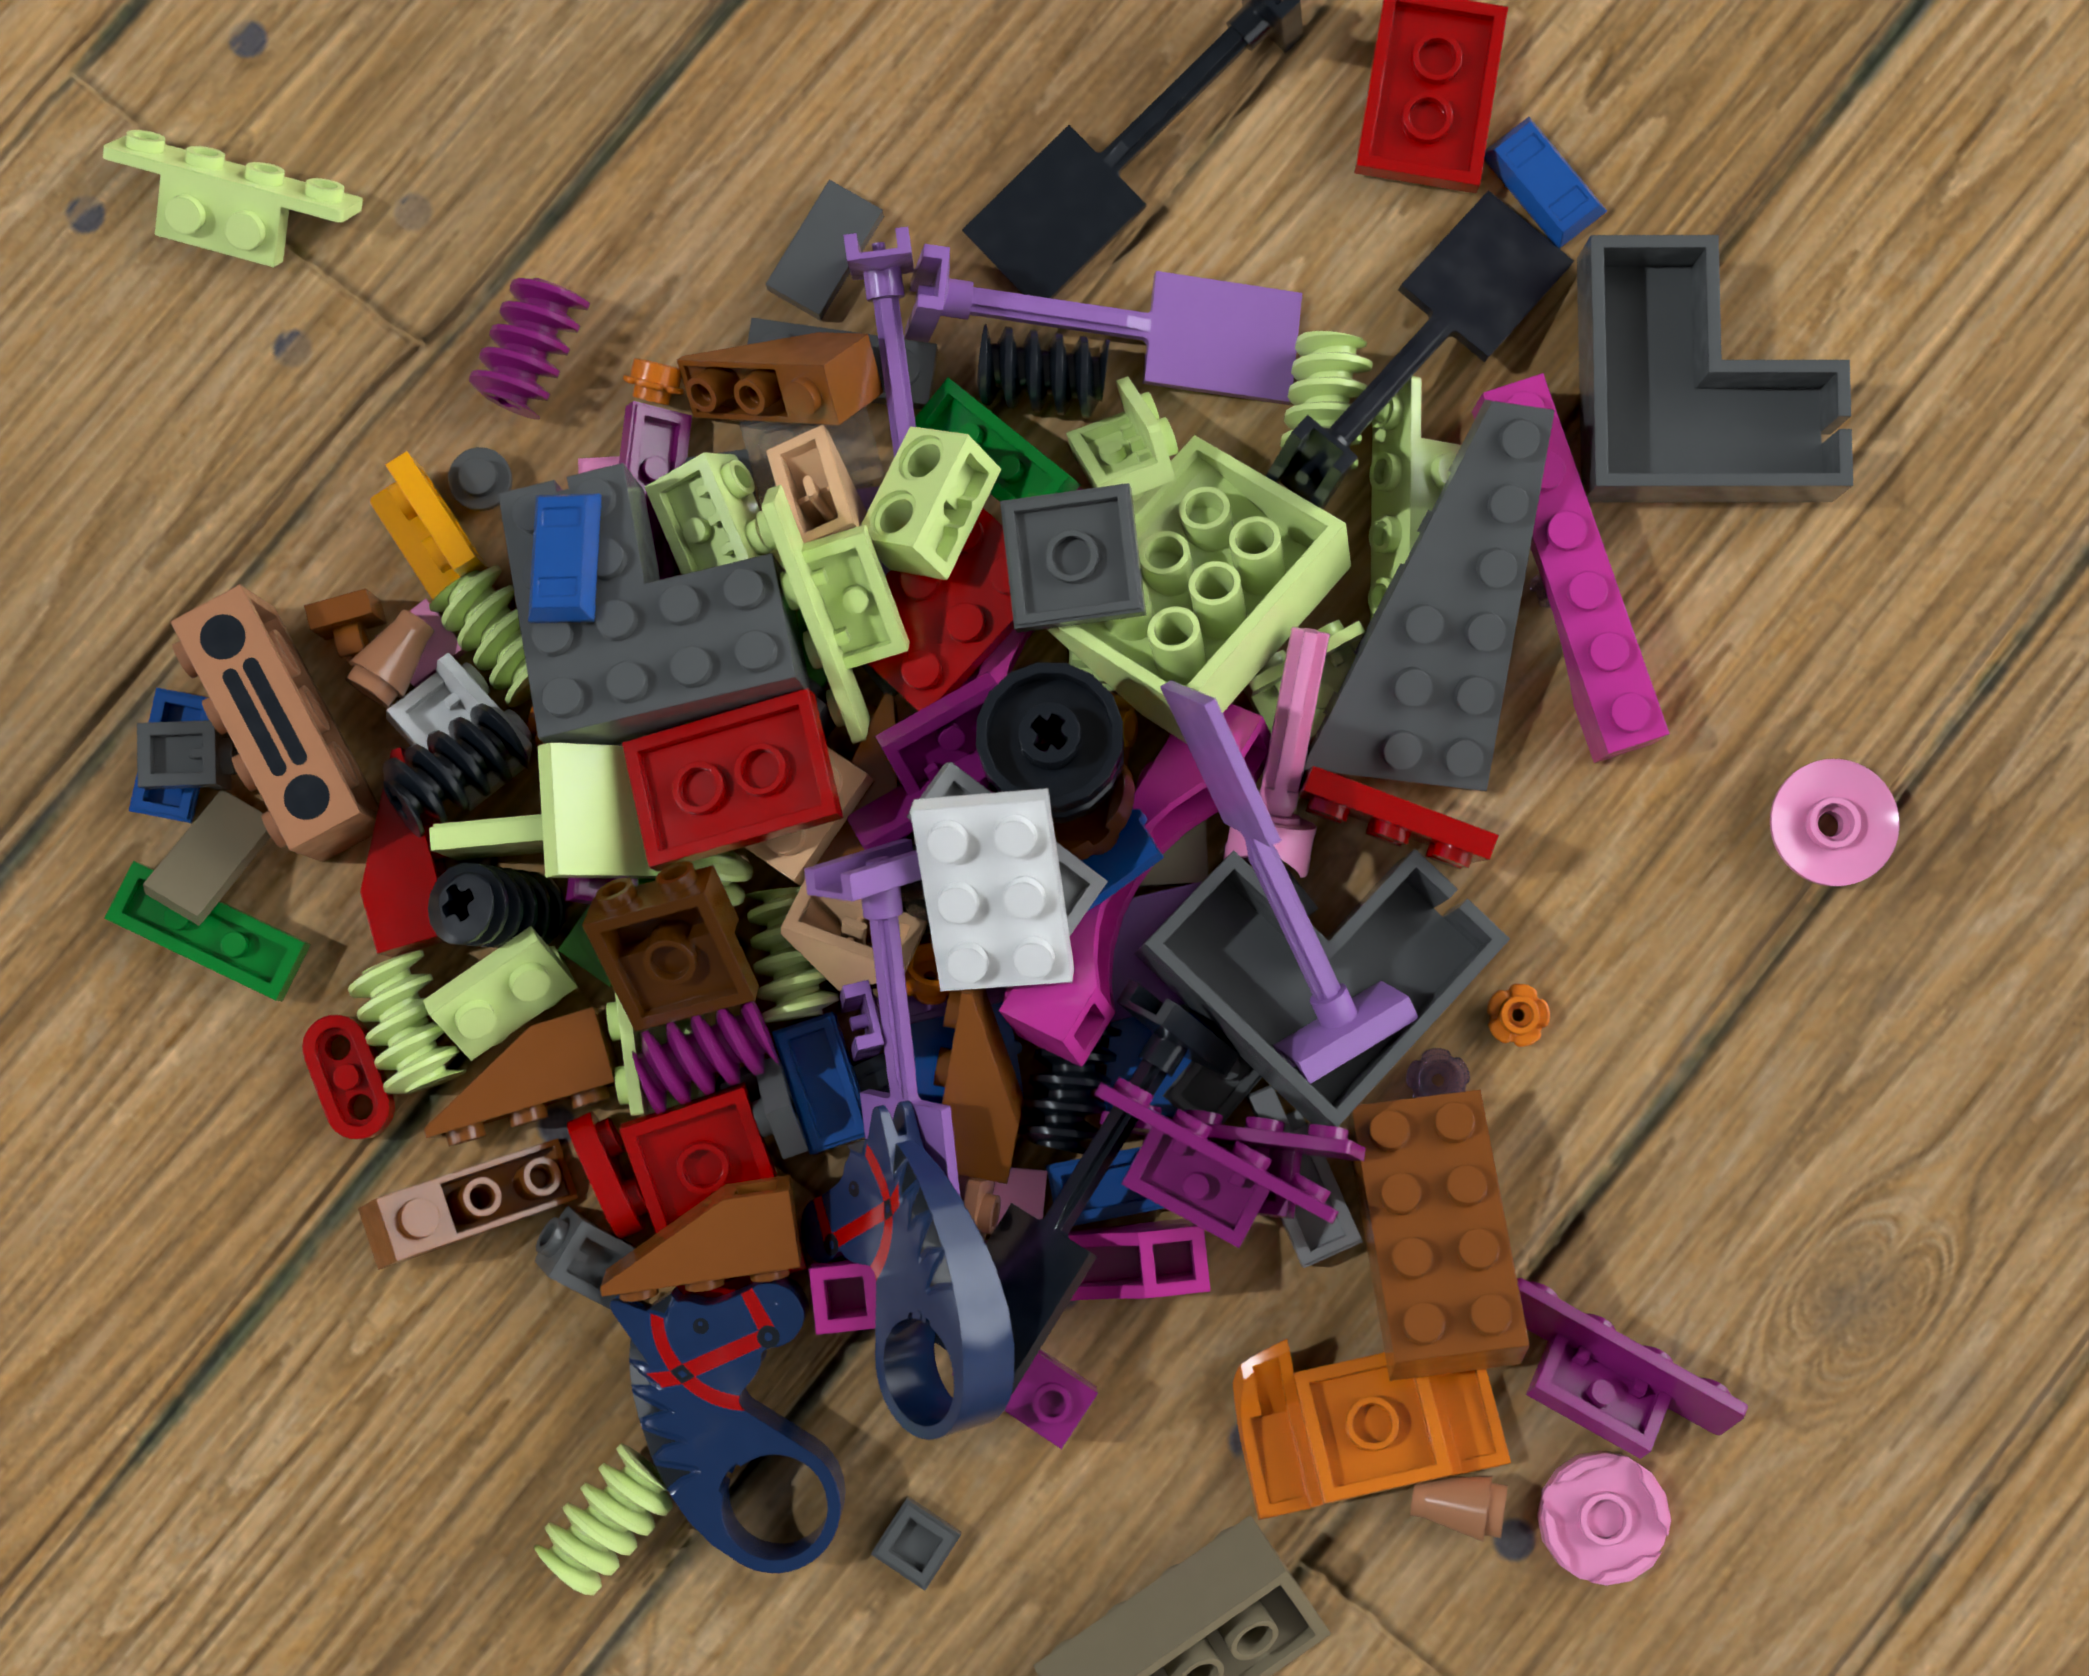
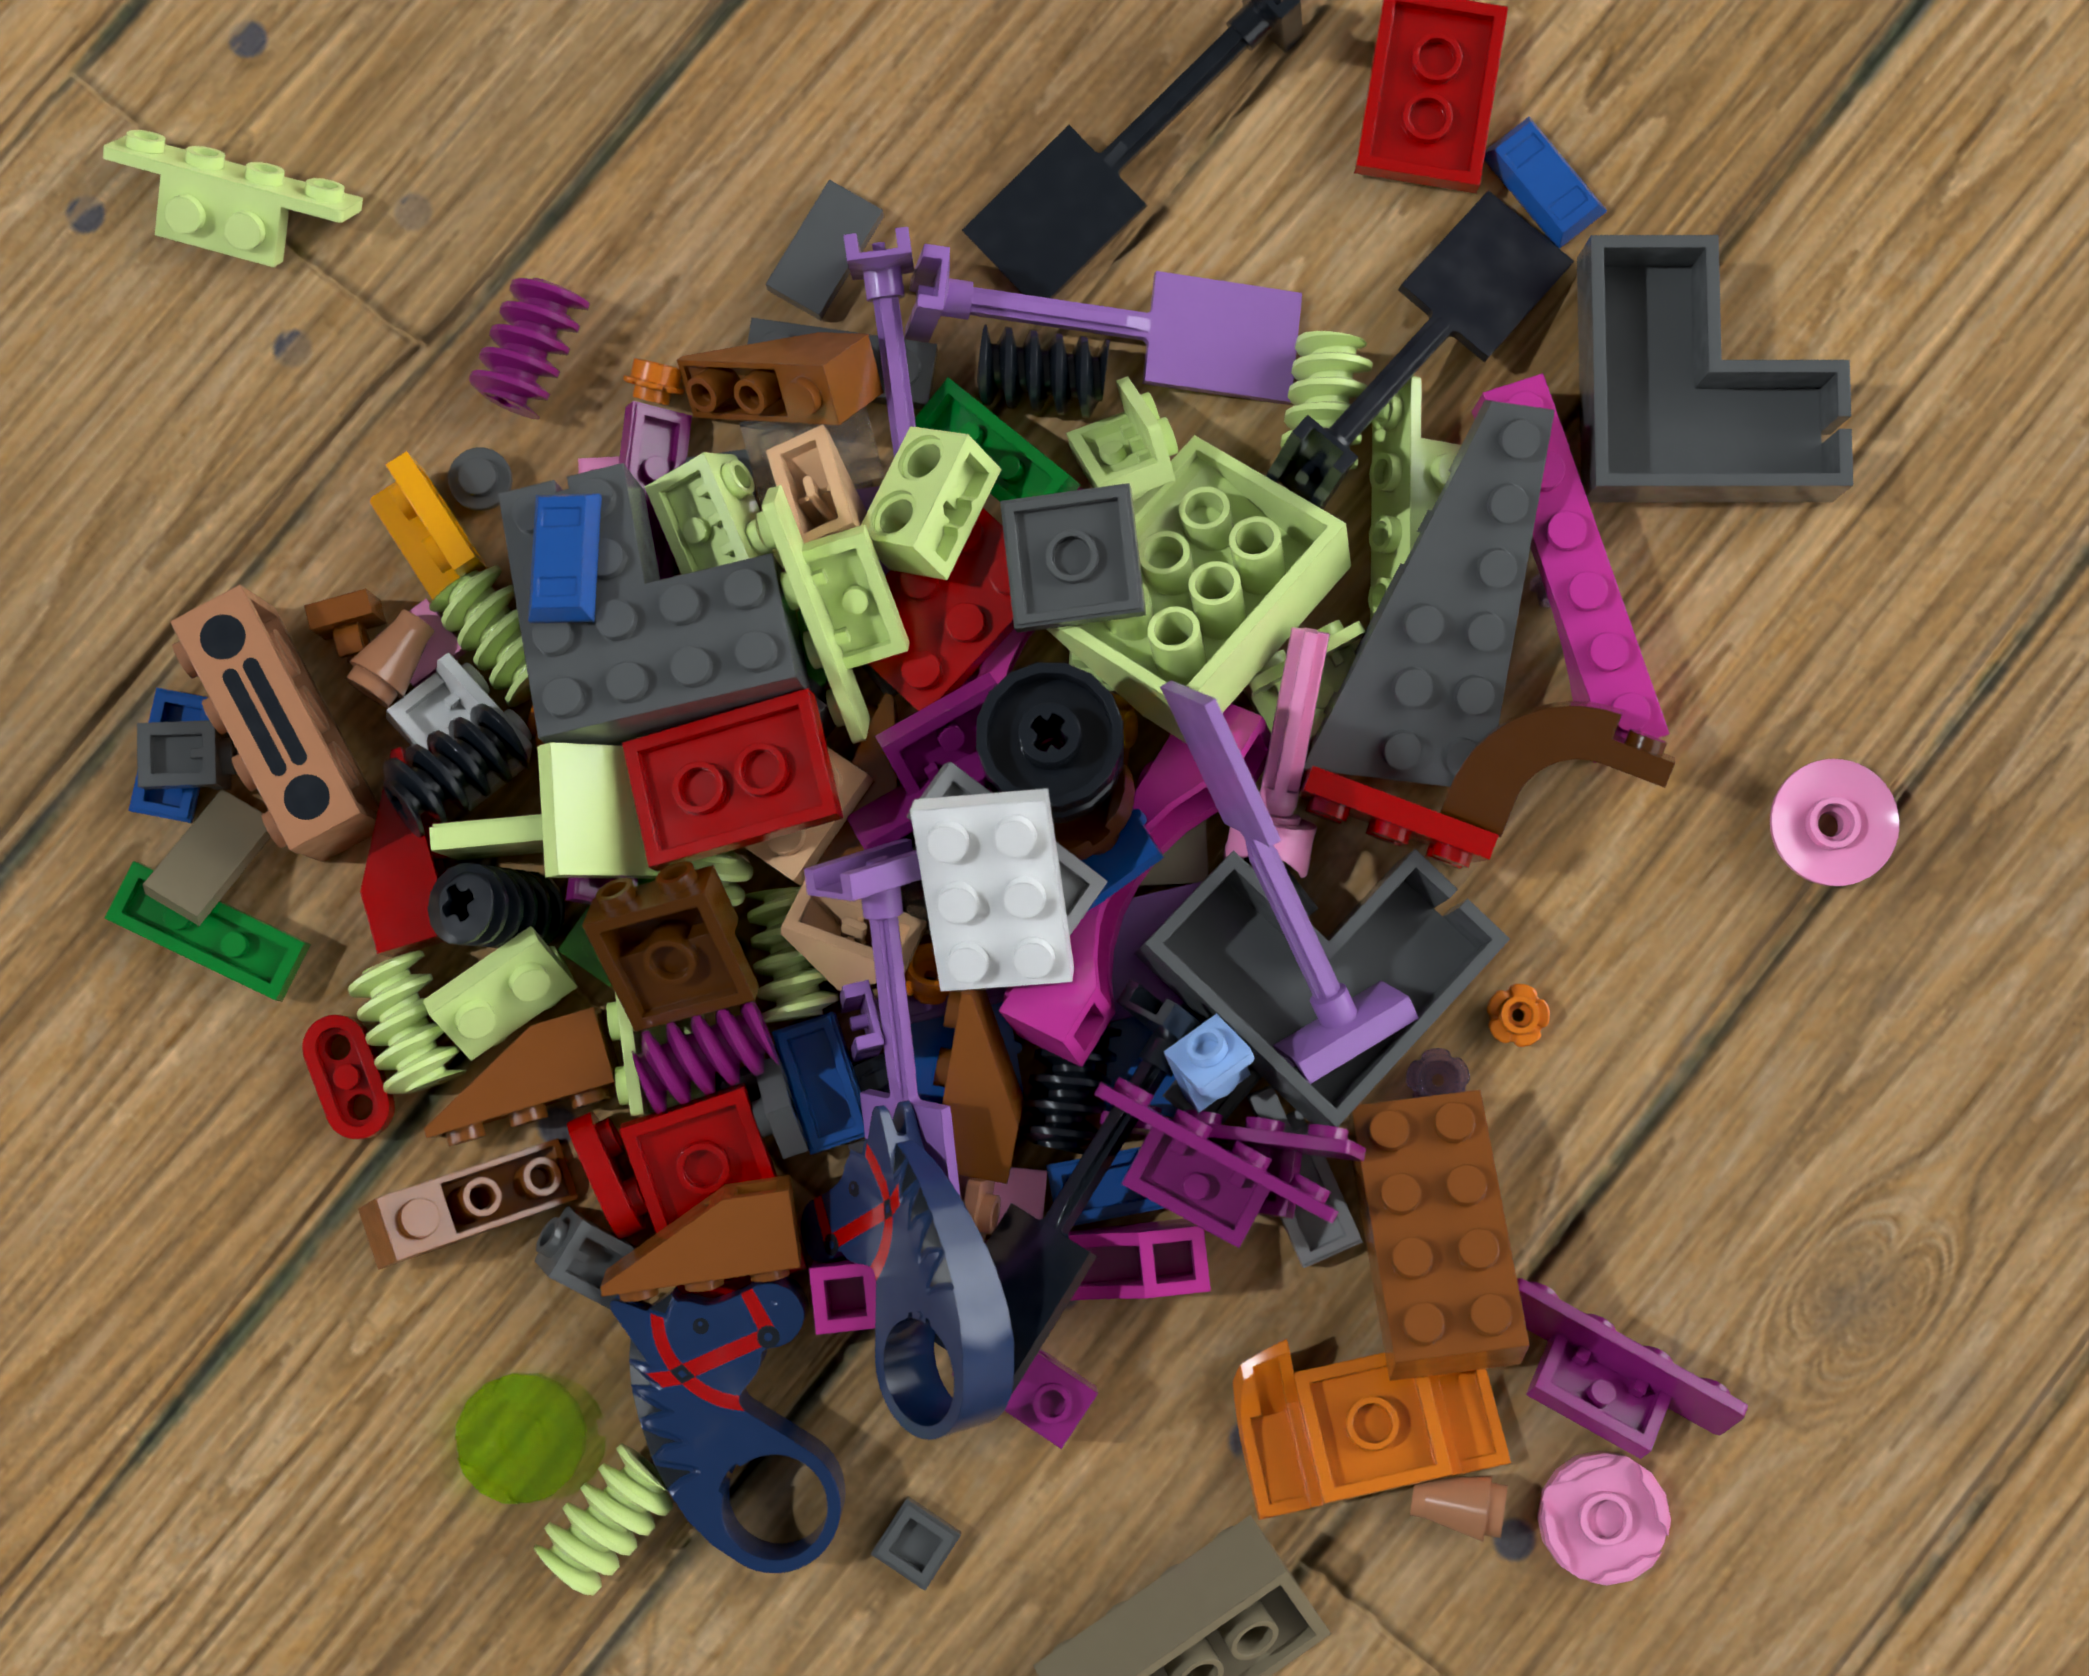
none -> clear neon green tile [455,1372,587,1504]
none -> light blue bracket [1164,1014,1254,1113]
none -> reddish brown arch [1440,701,1675,837]

